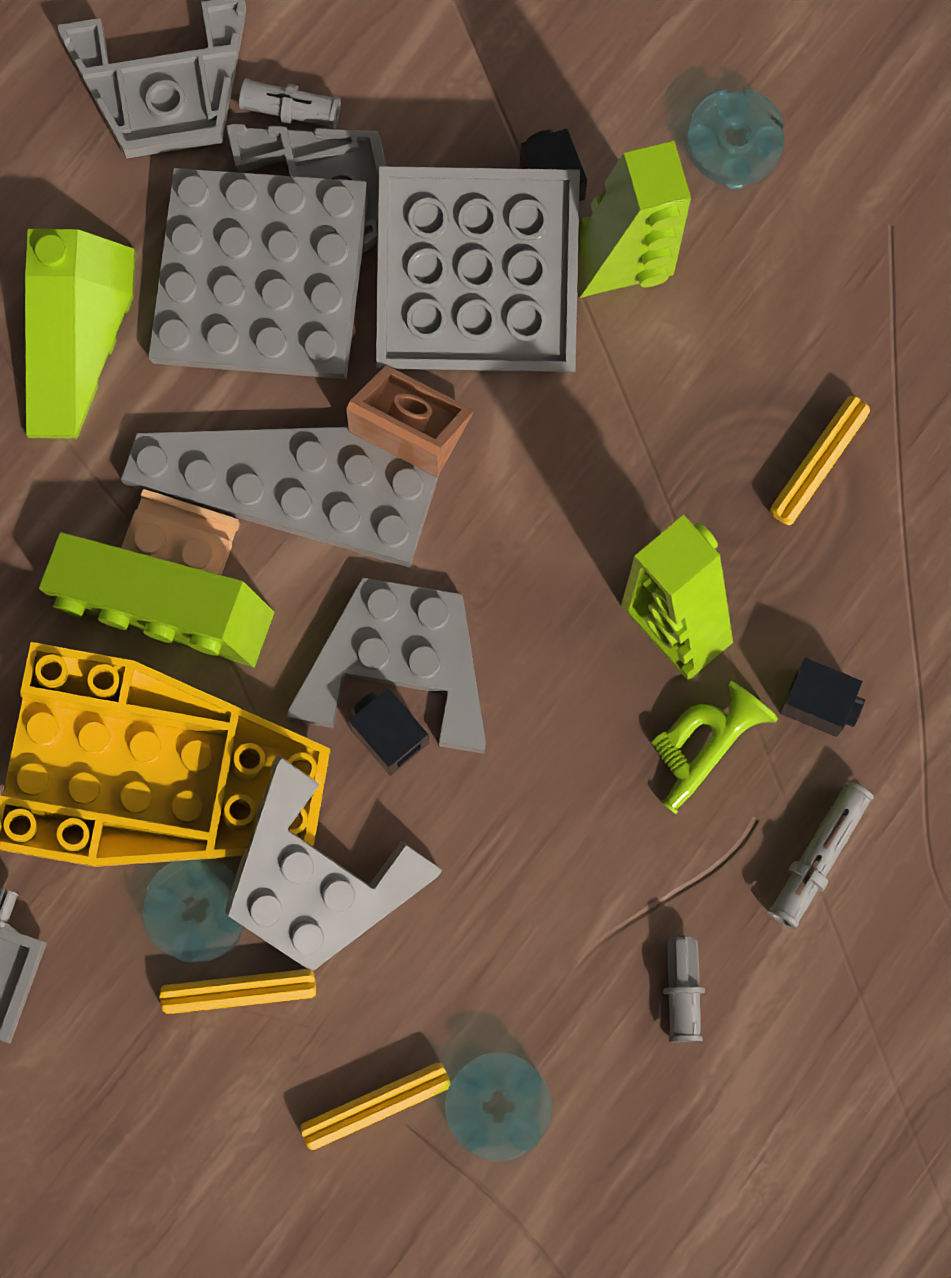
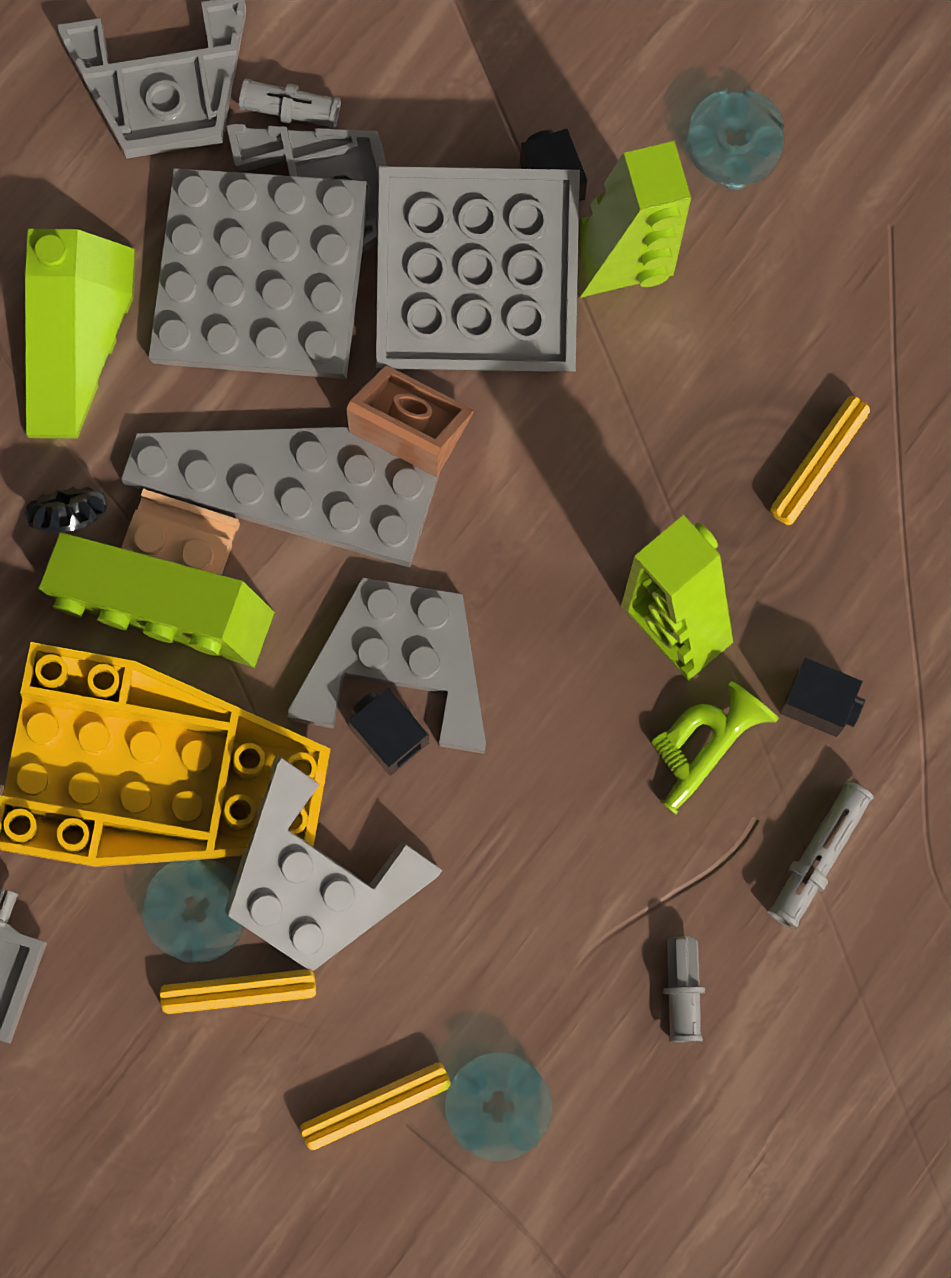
none -> black gear [25,487,107,533]

